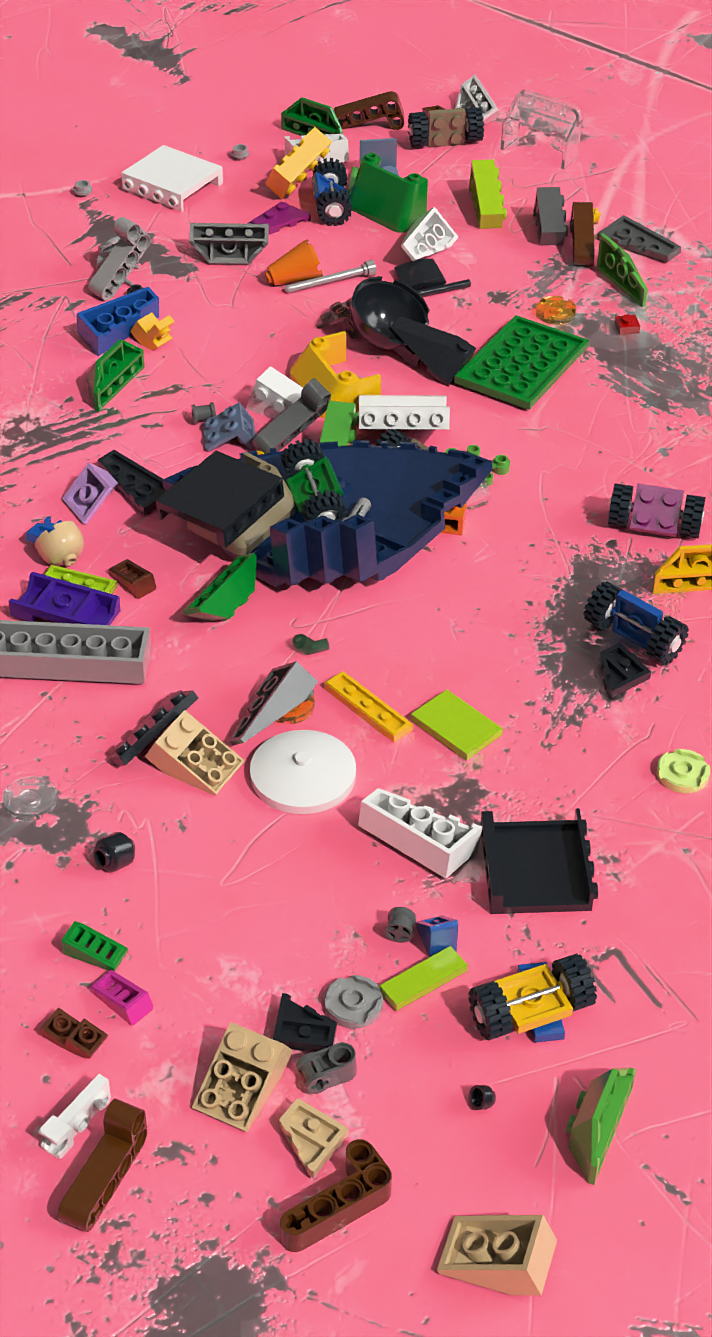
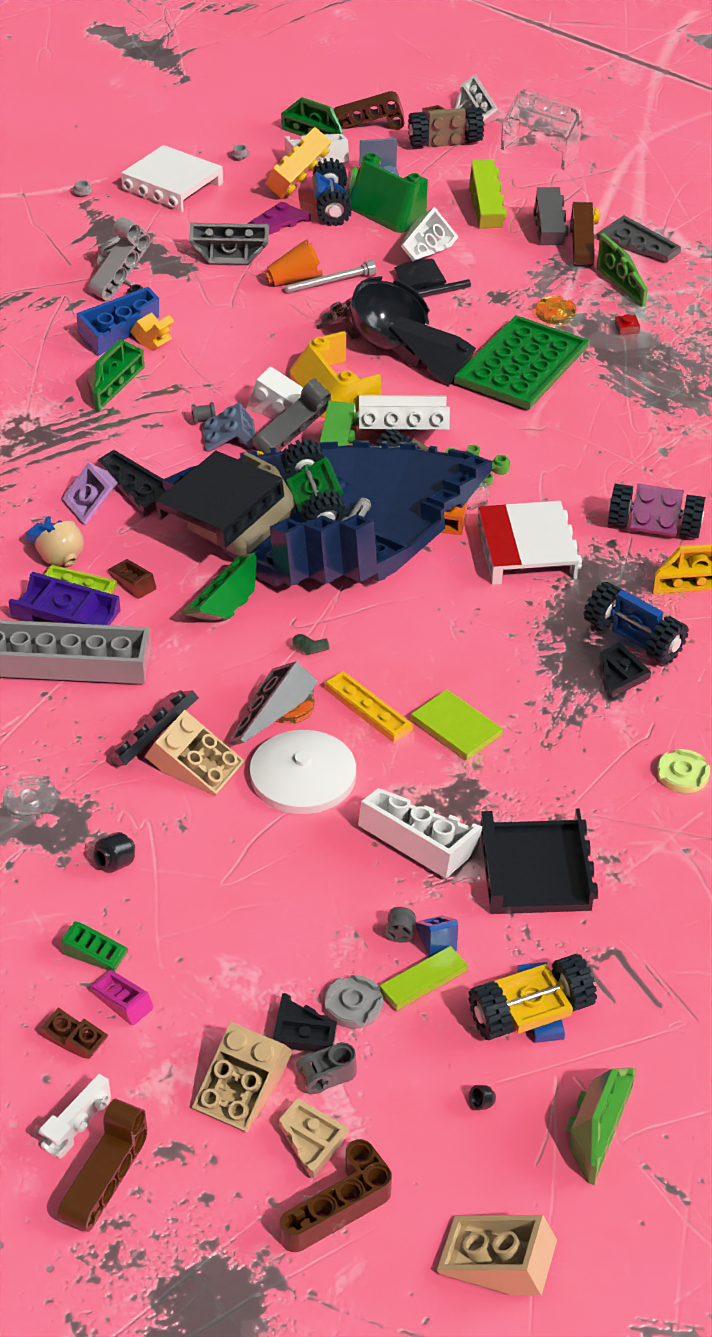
none -> white panel [477,501,582,585]

